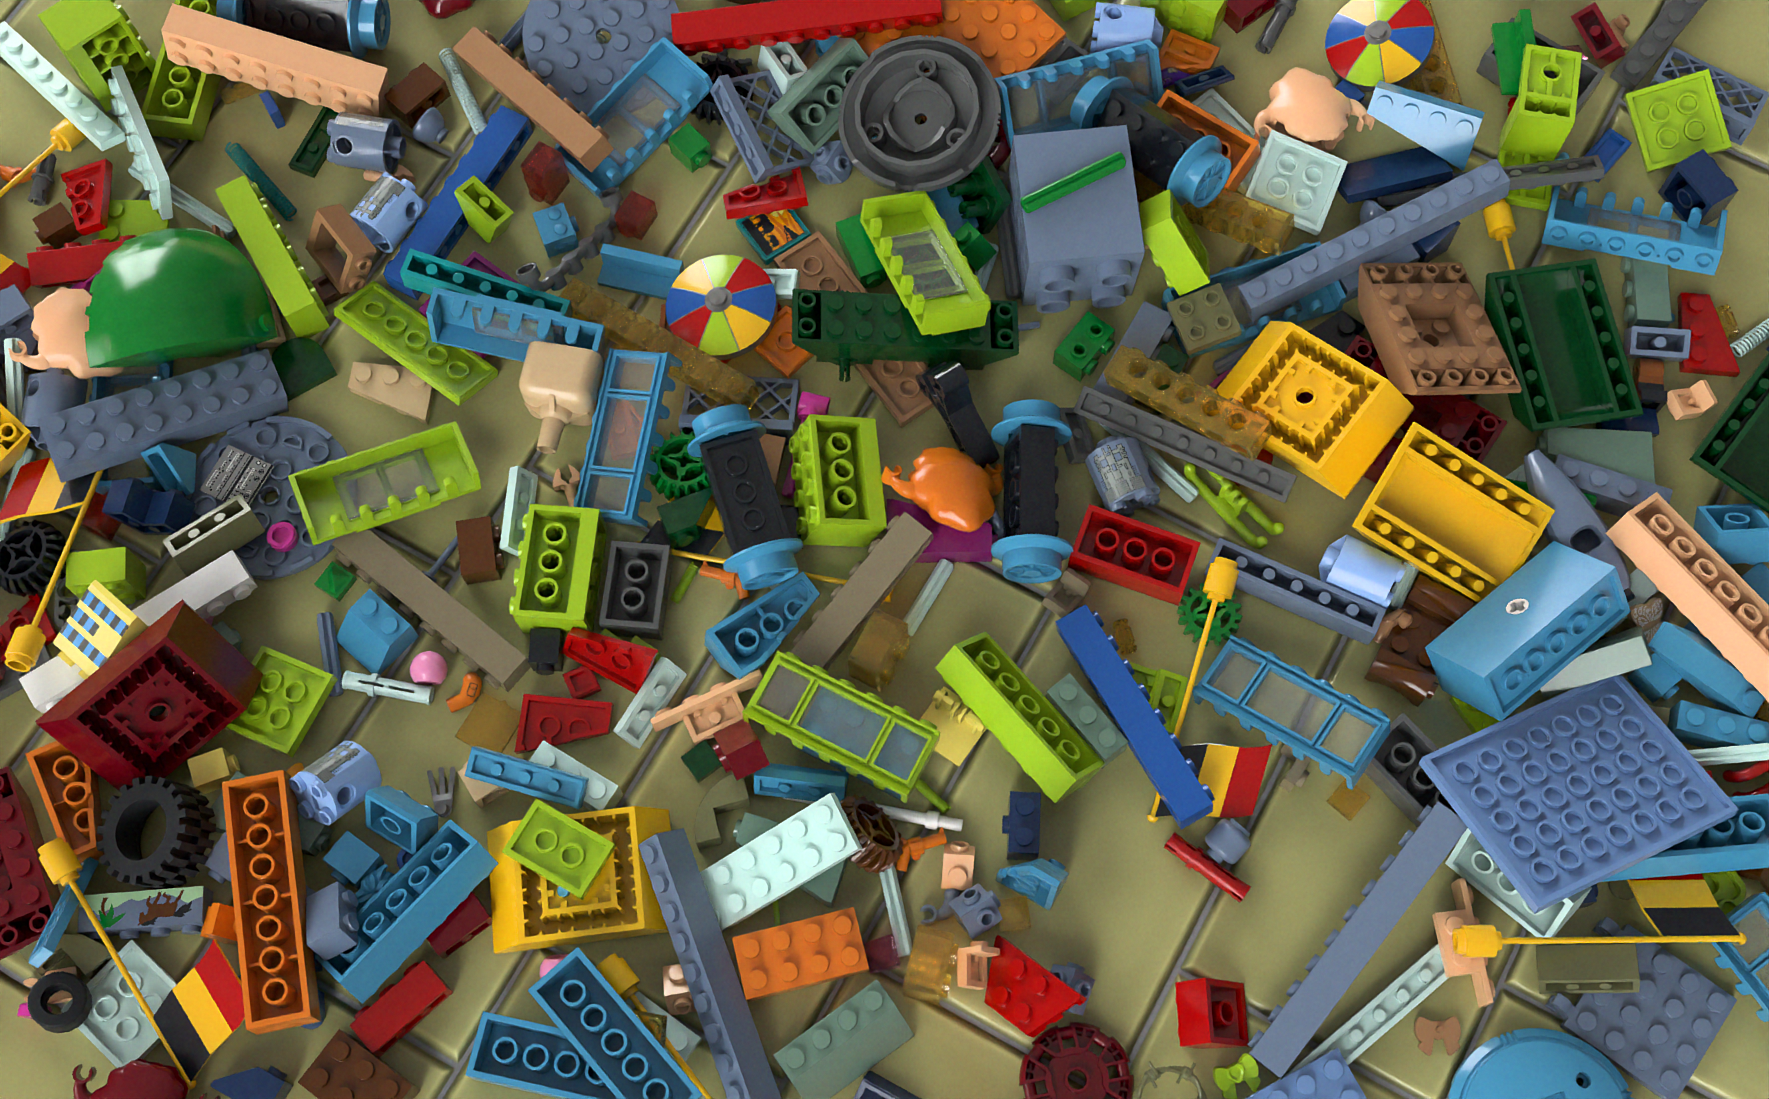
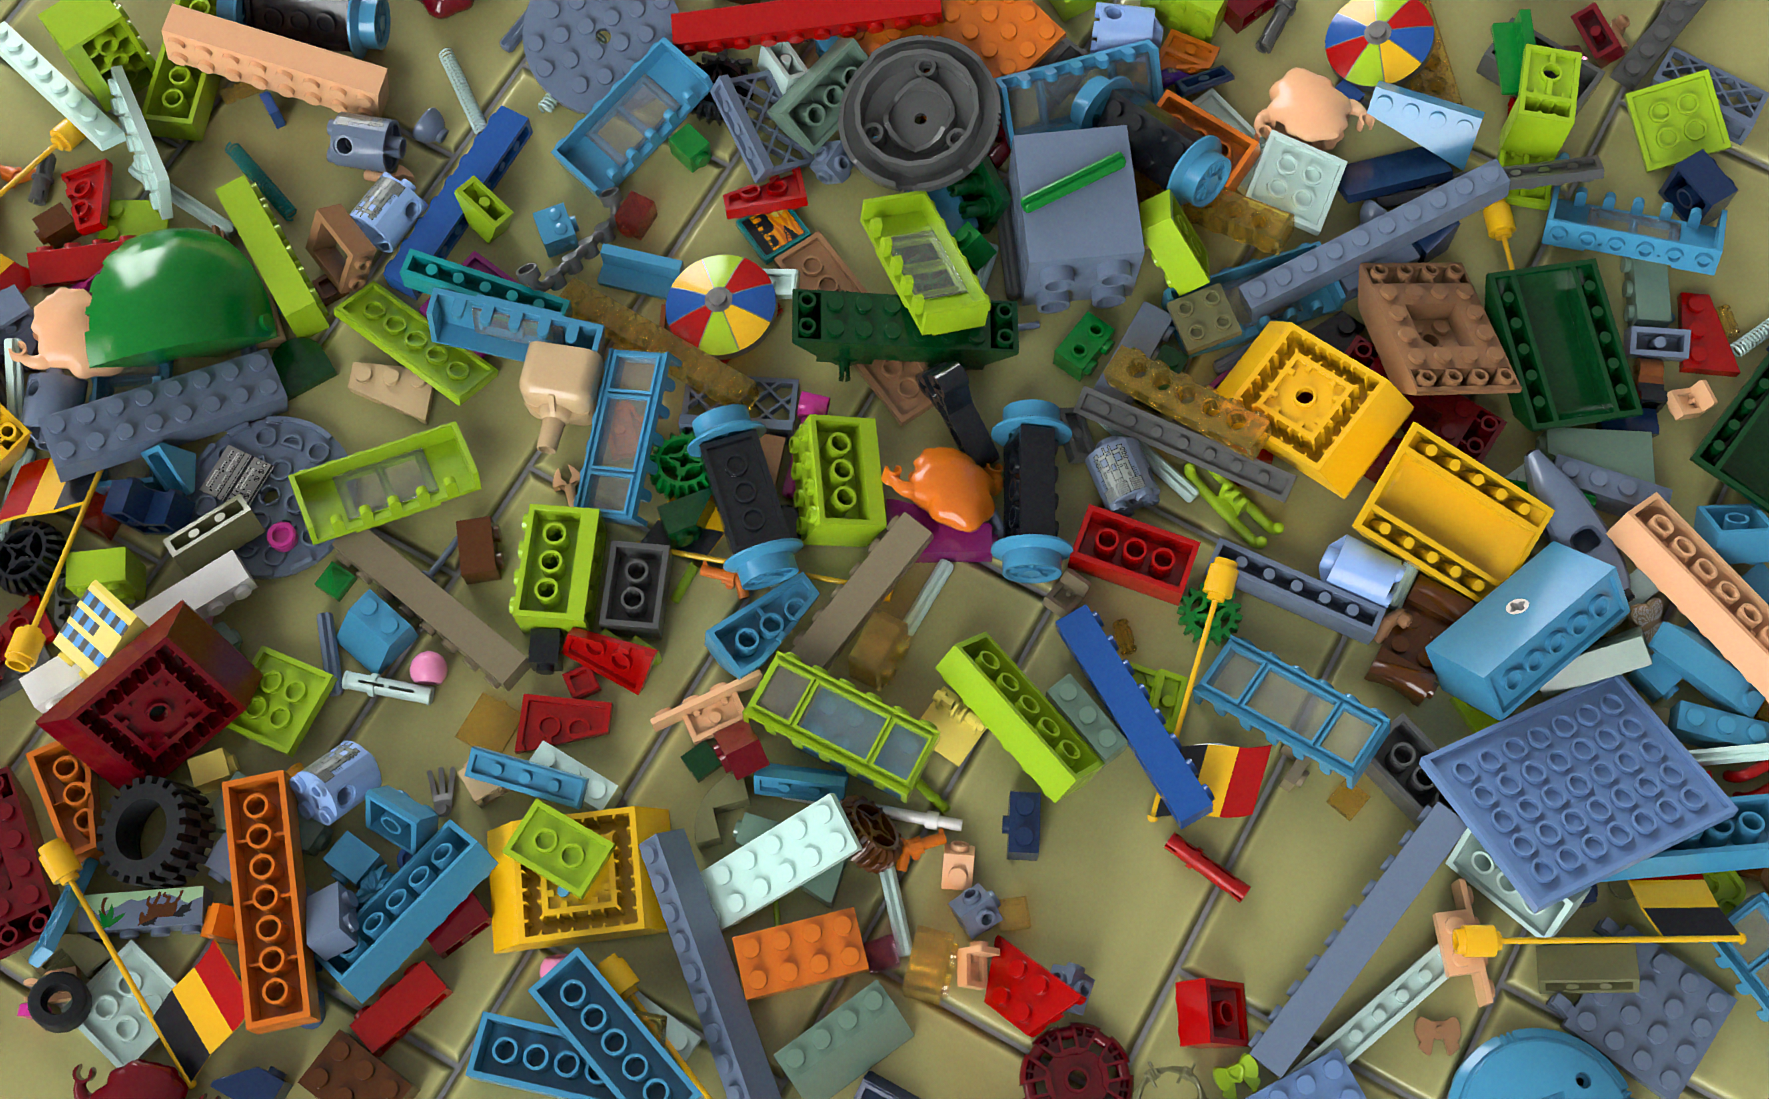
dark green tile [288,106,339,178] -> none
reddish brown brick [384,62,451,129] -> none
orange arm [446,672,482,713] -> none
medium nougat brick [452,26,614,172] -> none
light aqua plate [500,466,538,556] -> none
clear red brick [520,141,570,205] -> none
light aqua plate [613,657,687,749] -> none
light nougat bracket [662,964,697,1015] -> none
orange plate [753,304,814,379] -> none
green slope [836,213,887,288] -> none
sand blue arm [920,889,960,926] -> none
dark azure wedge [996,858,1069,911] -> none
sand blue head [1205,818,1251,864] -> none
blue tile [1584,128,1632,183] -> none

